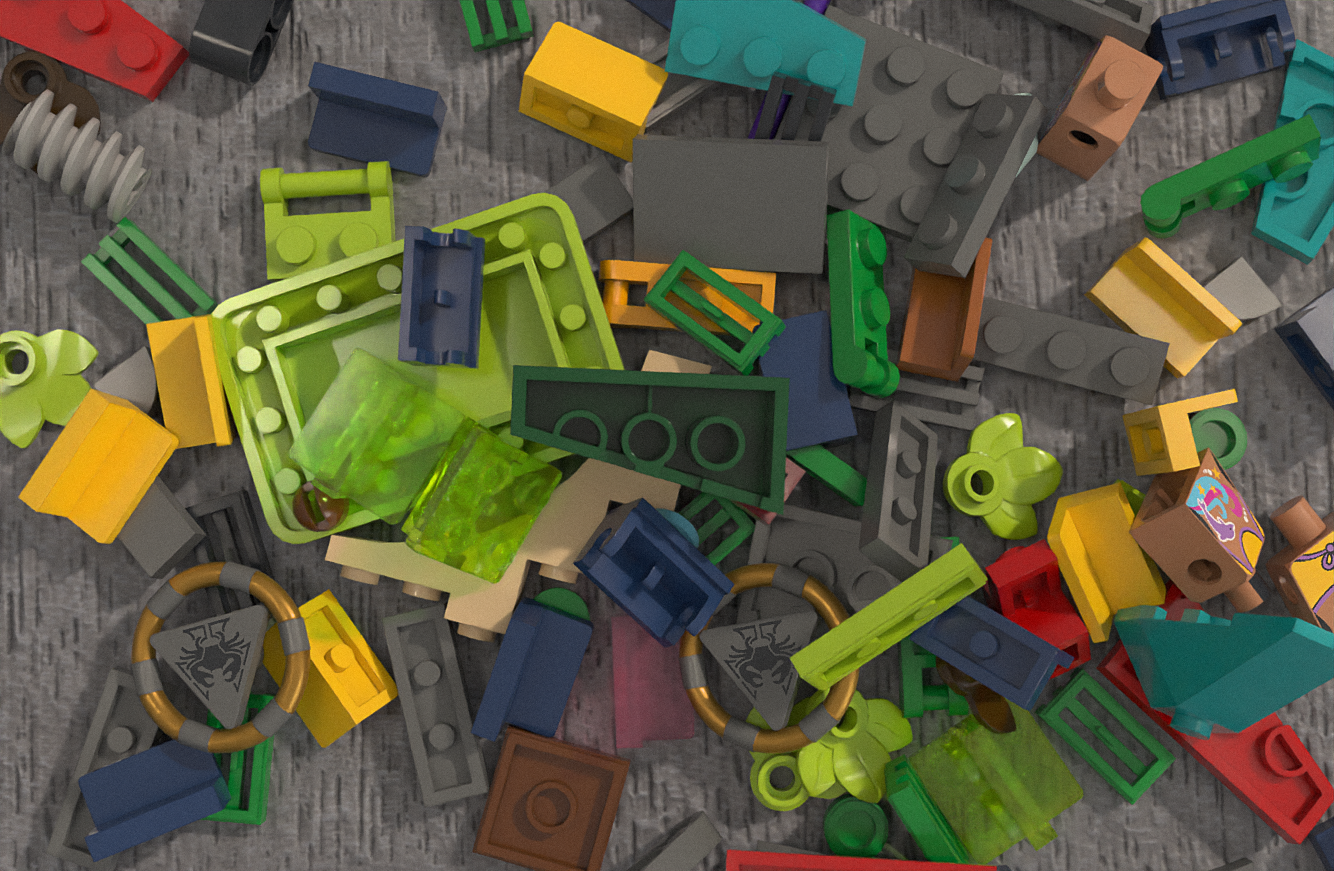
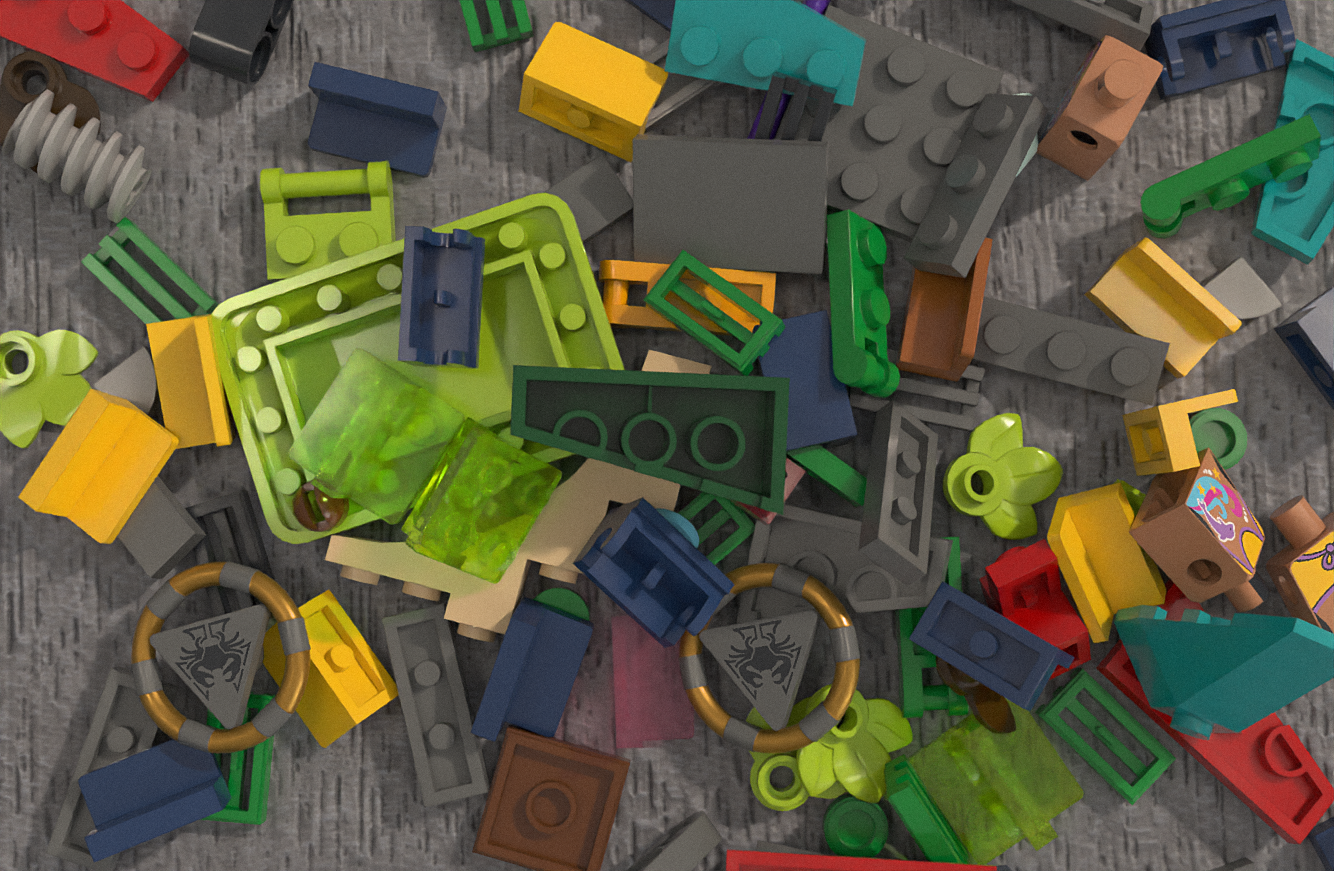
lime tile [790,543,988,691] -> none

